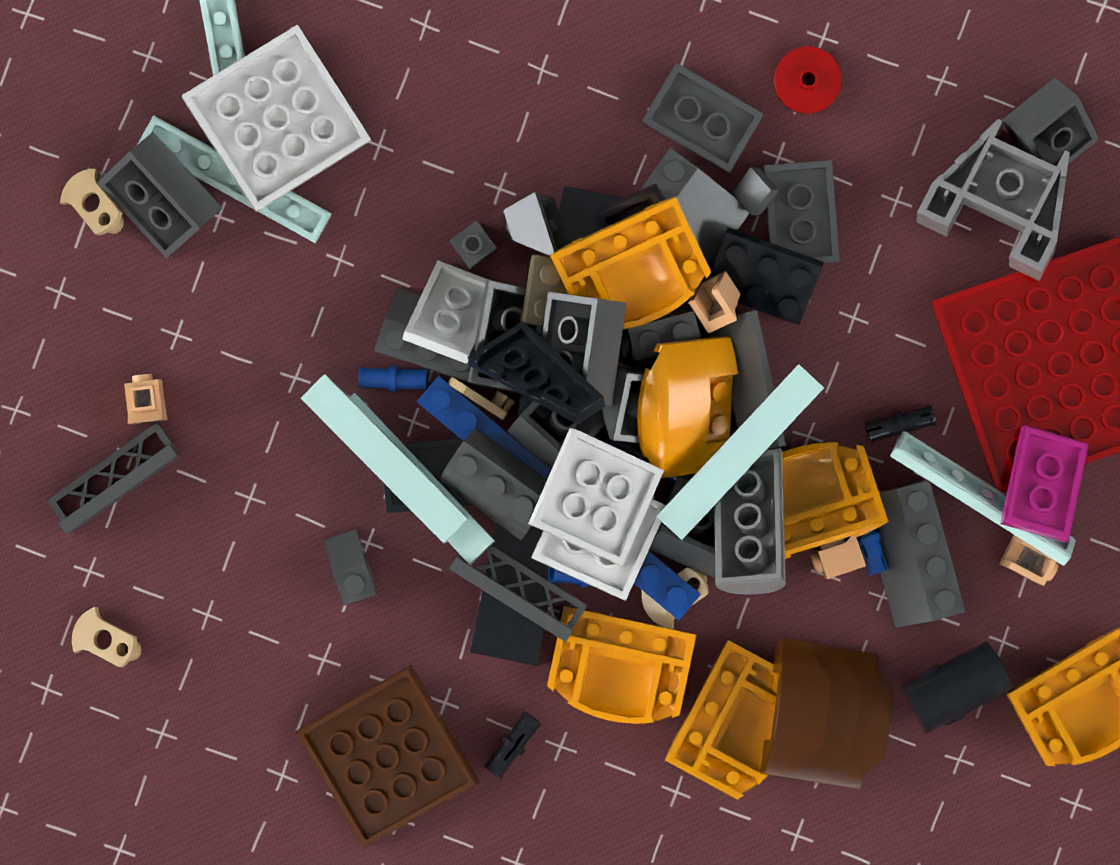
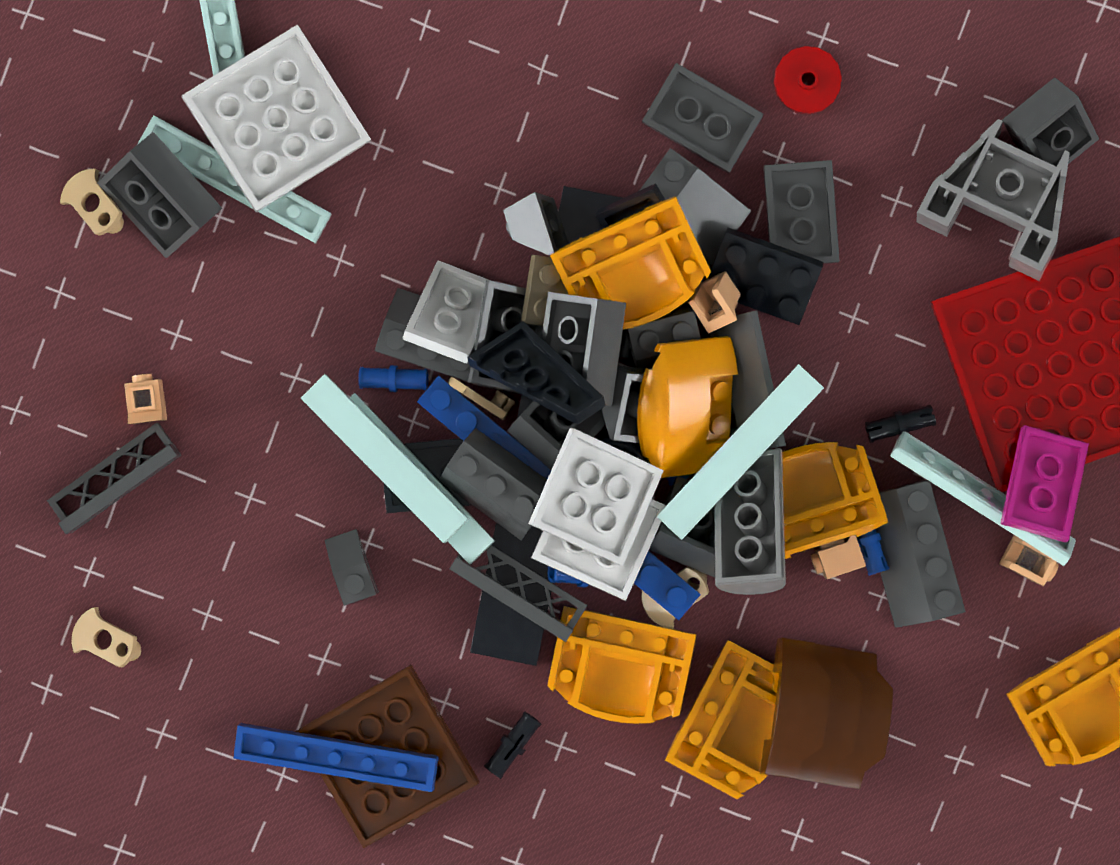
dark grey brick [449,221,498,271] -> none
dark grey tile [733,167,779,216] -> none
black piece [901,641,1013,734] -> none
none -> blue plate [233,723,439,792]

